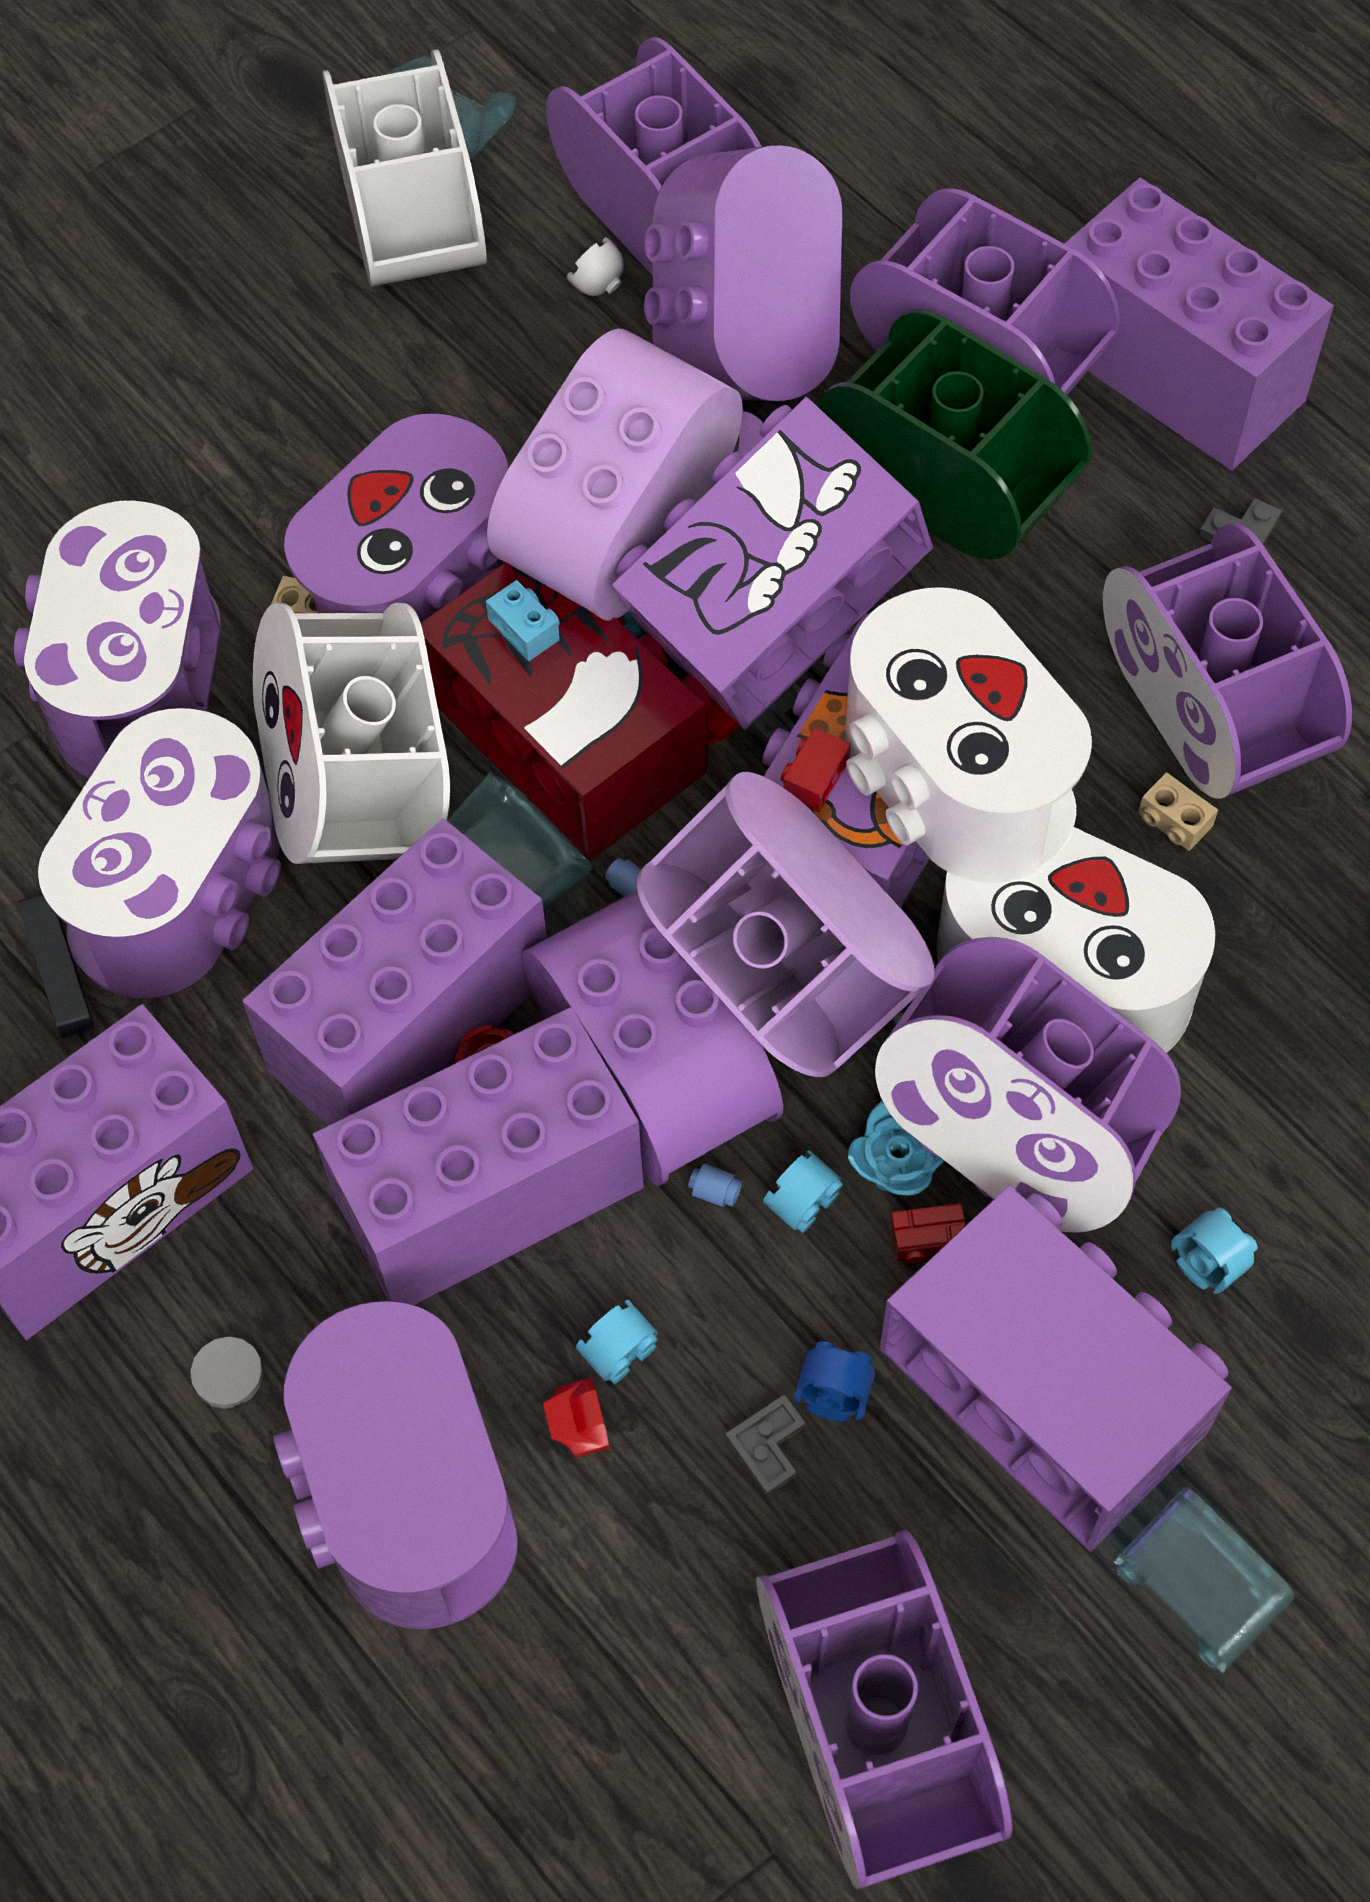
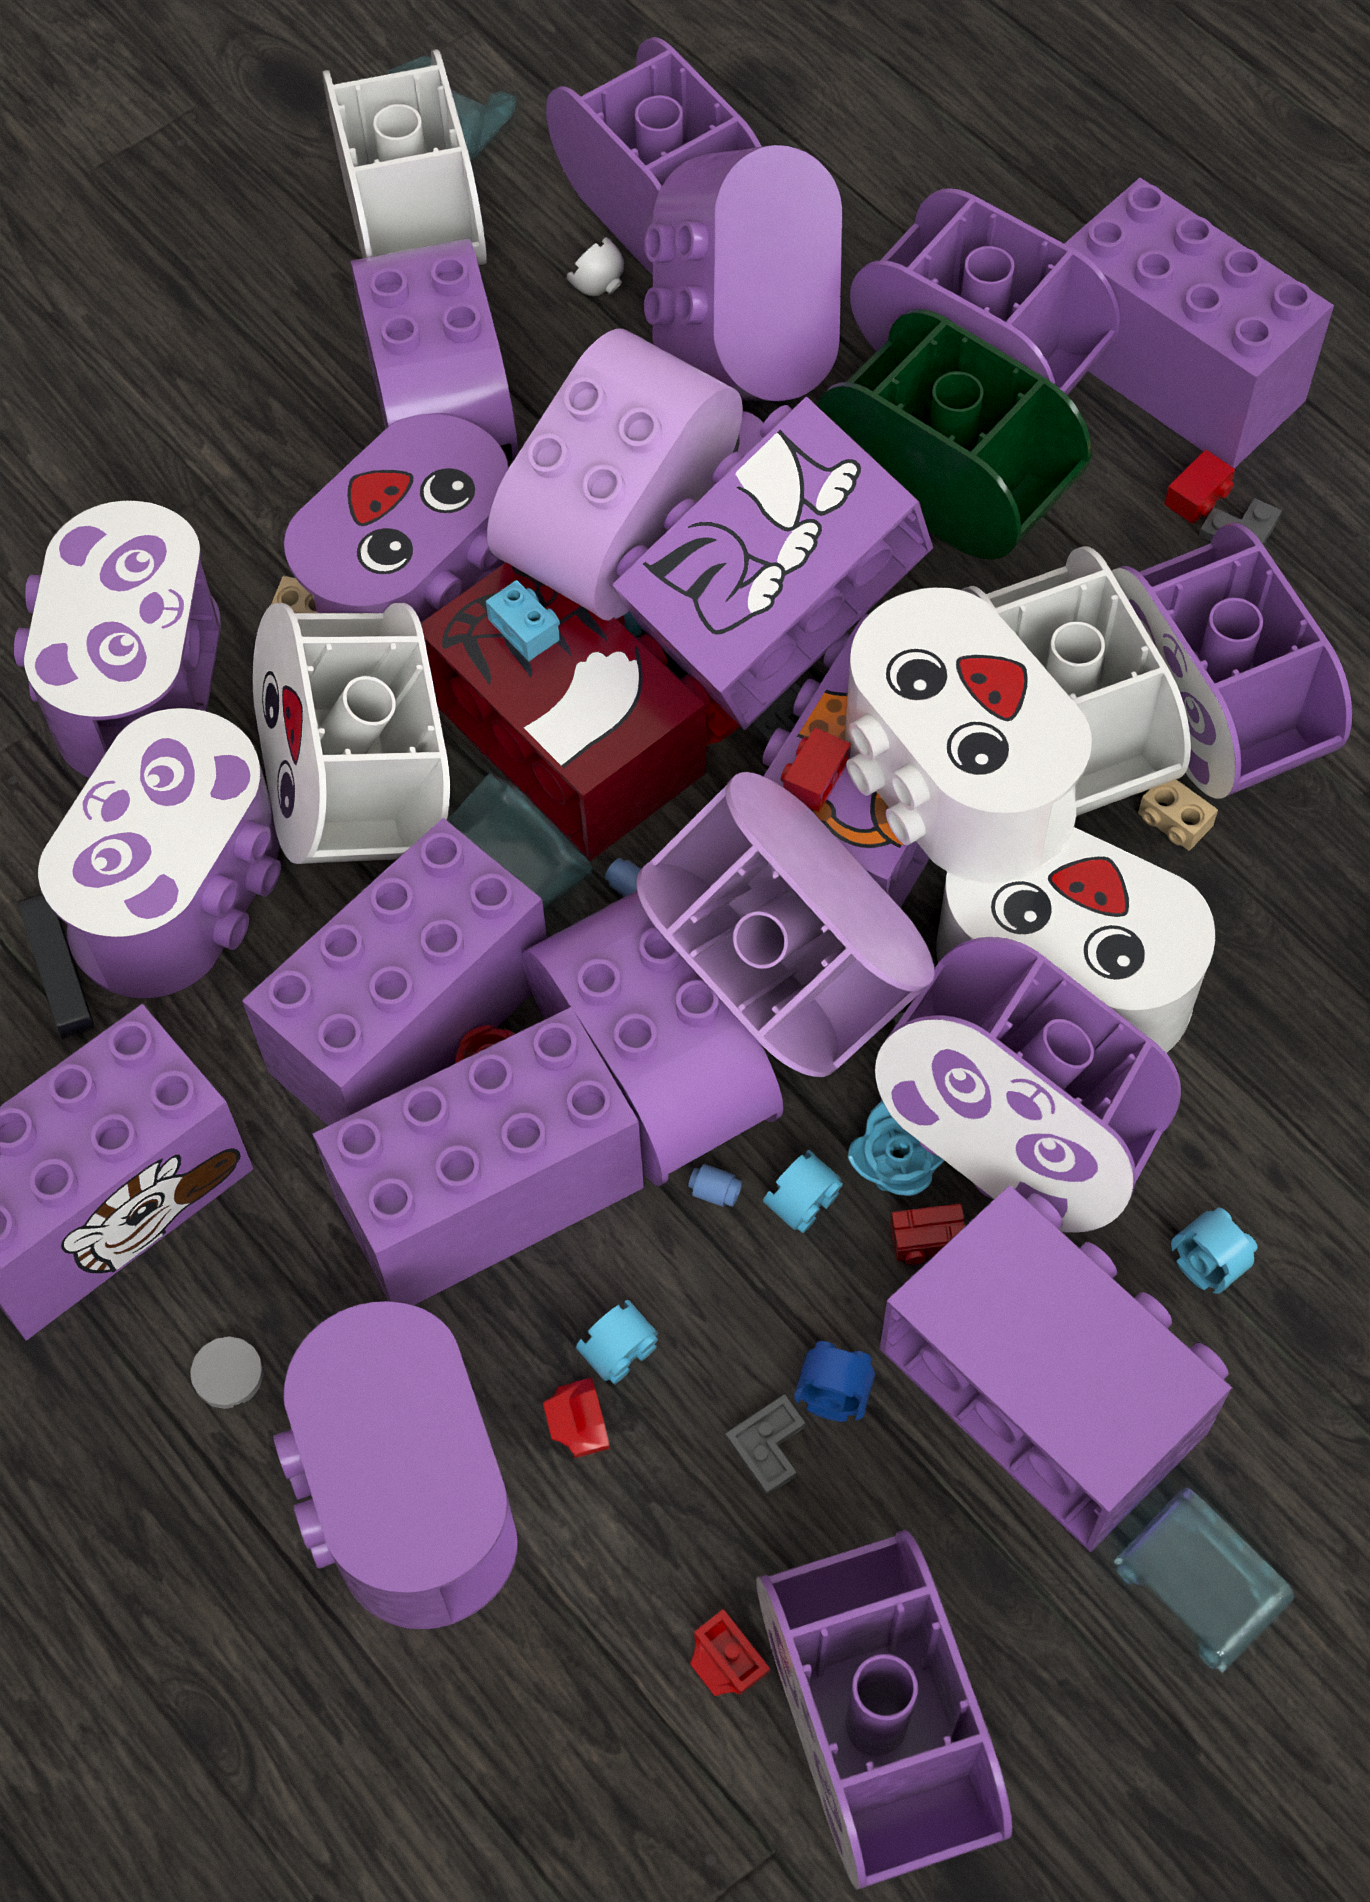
none -> medium lavender brick [350,238,518,462]
none -> red slope [690,1609,770,1696]
none -> white brick [961,546,1191,816]
none -> red brick [1164,450,1235,524]

